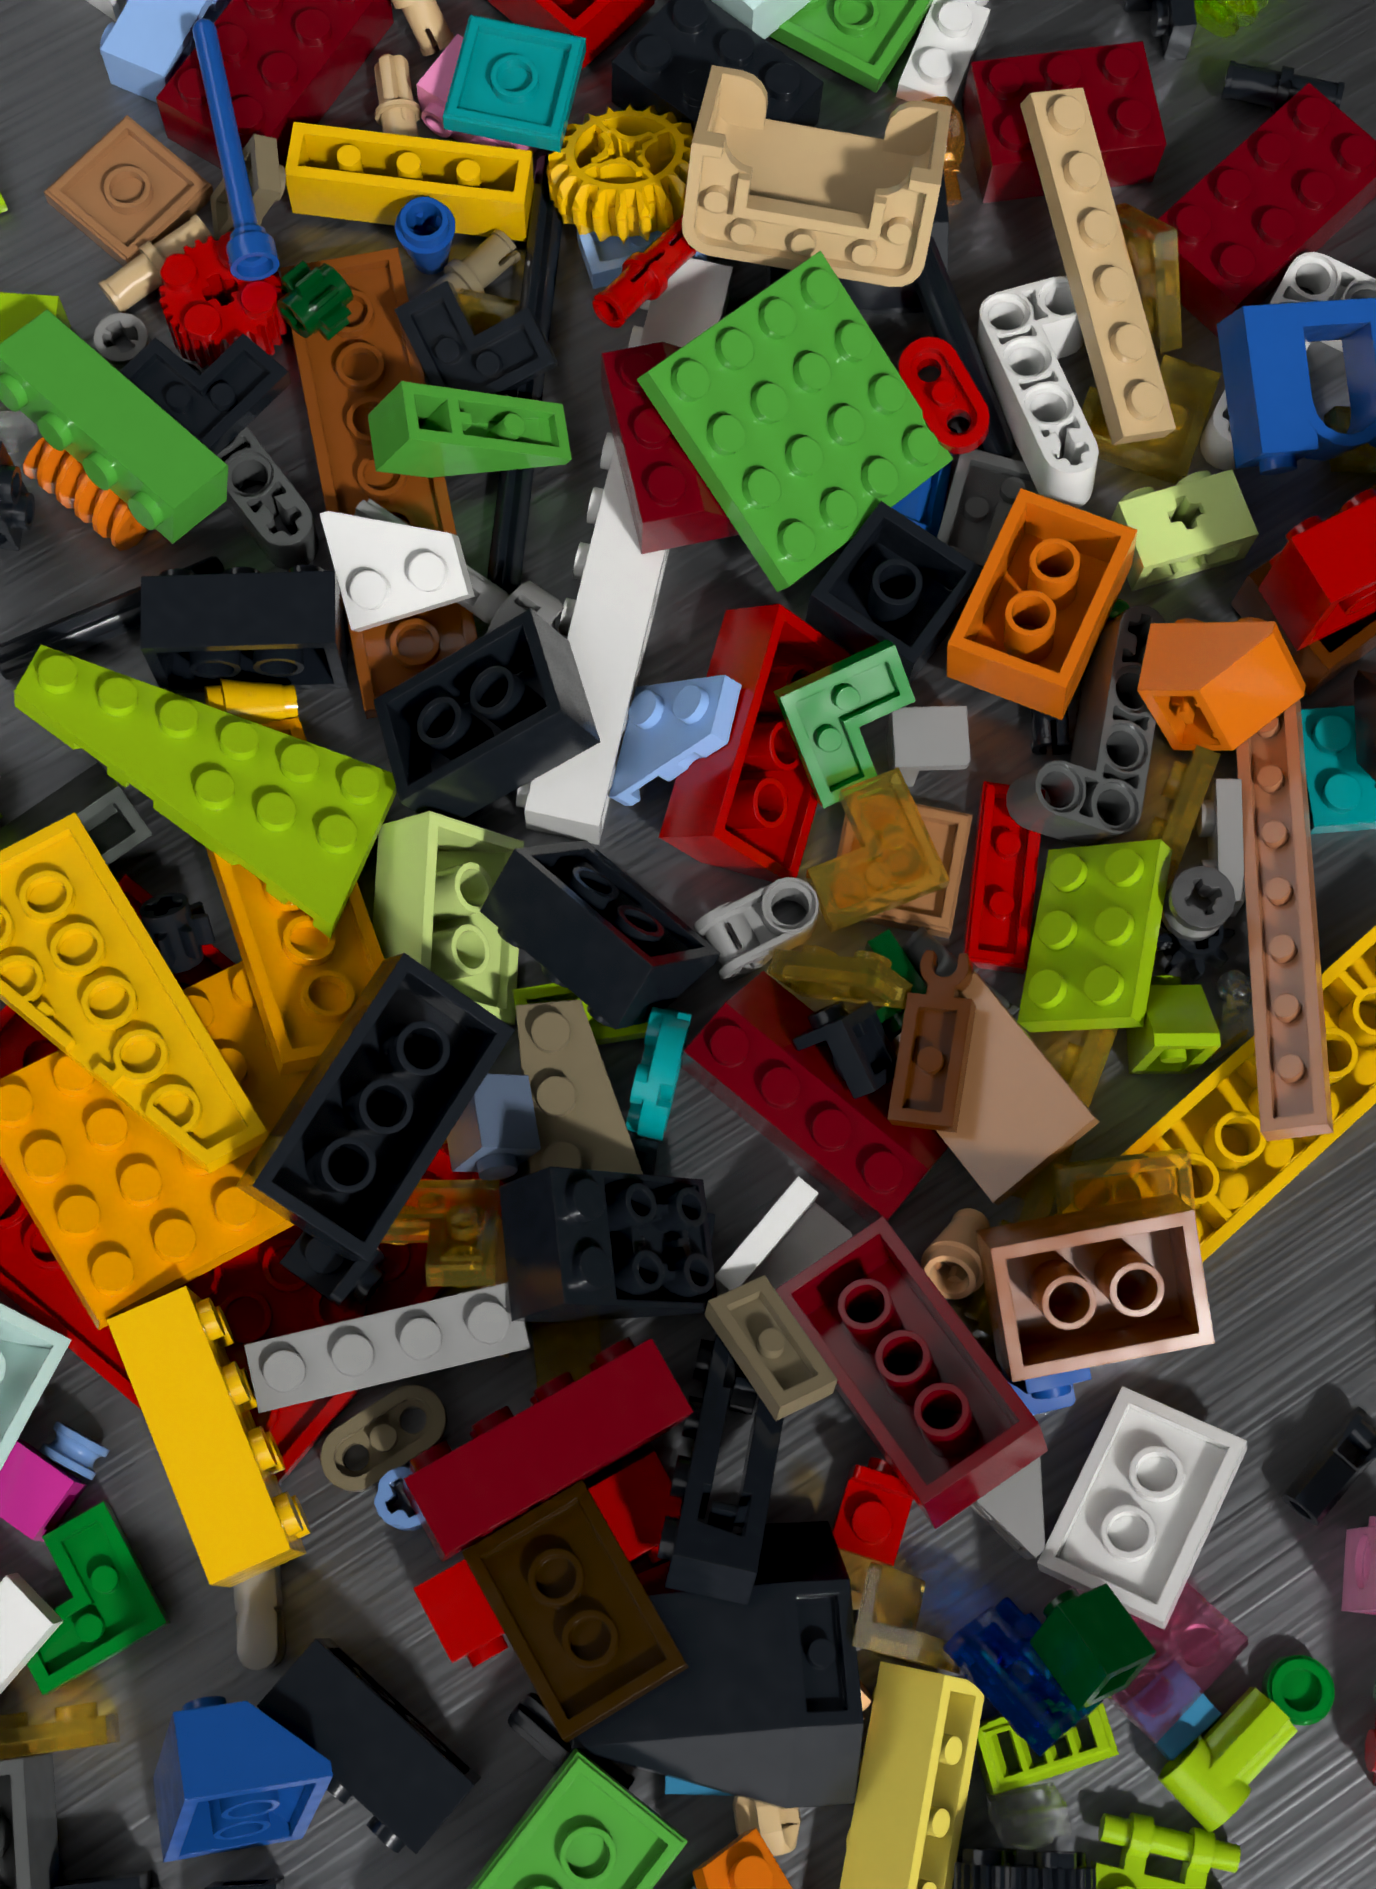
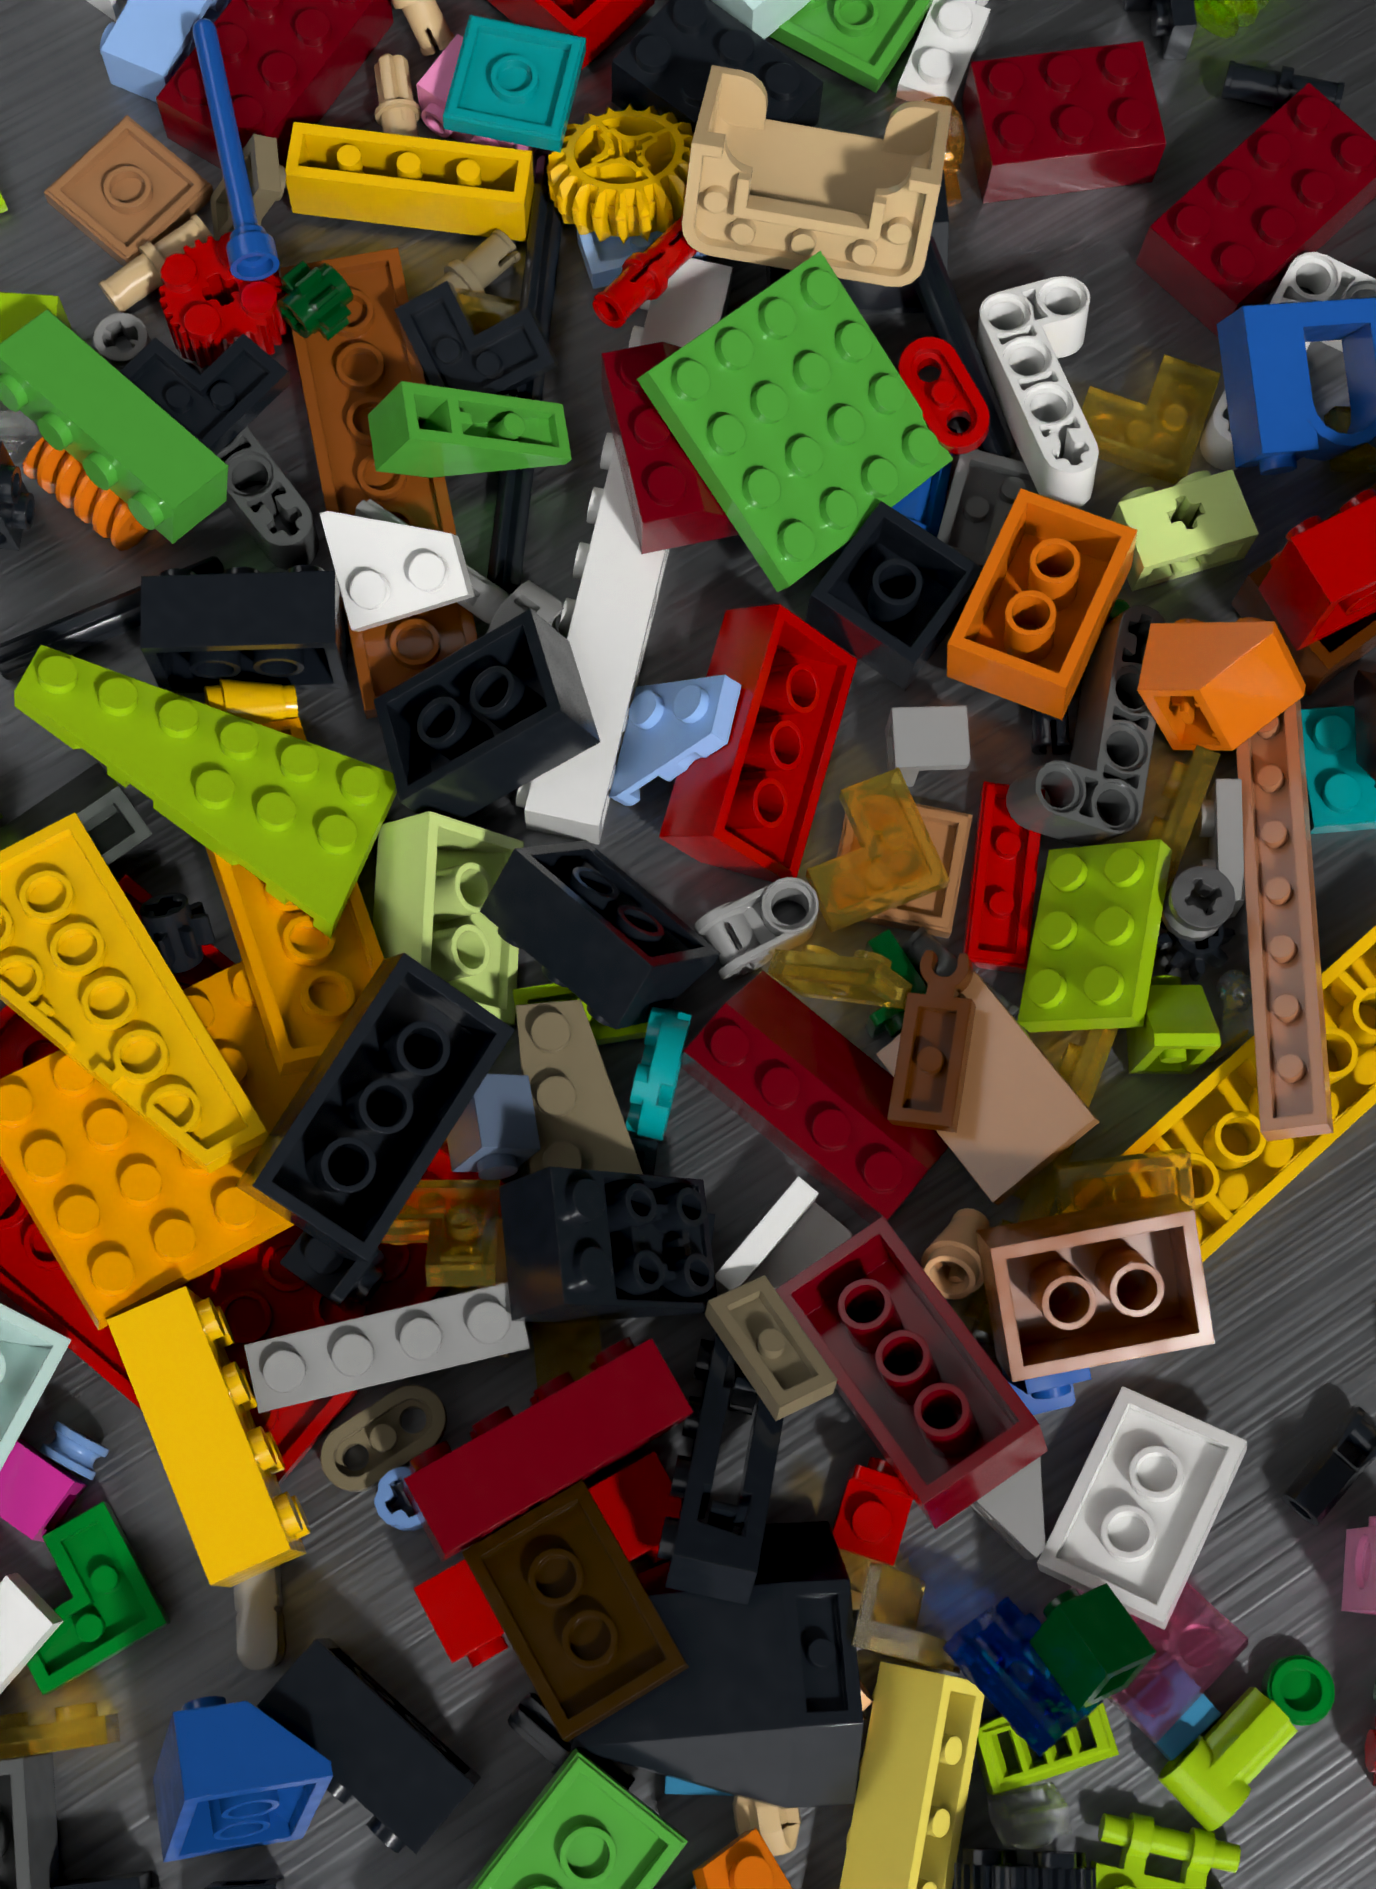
blue cone [395,197,455,275] -> none
plate [773,639,916,808] -> none
black bracket [792,1000,897,1099] -> none
tan plate [1020,88,1176,445] -> none
clear yellow plate [1115,203,1182,353] -> none

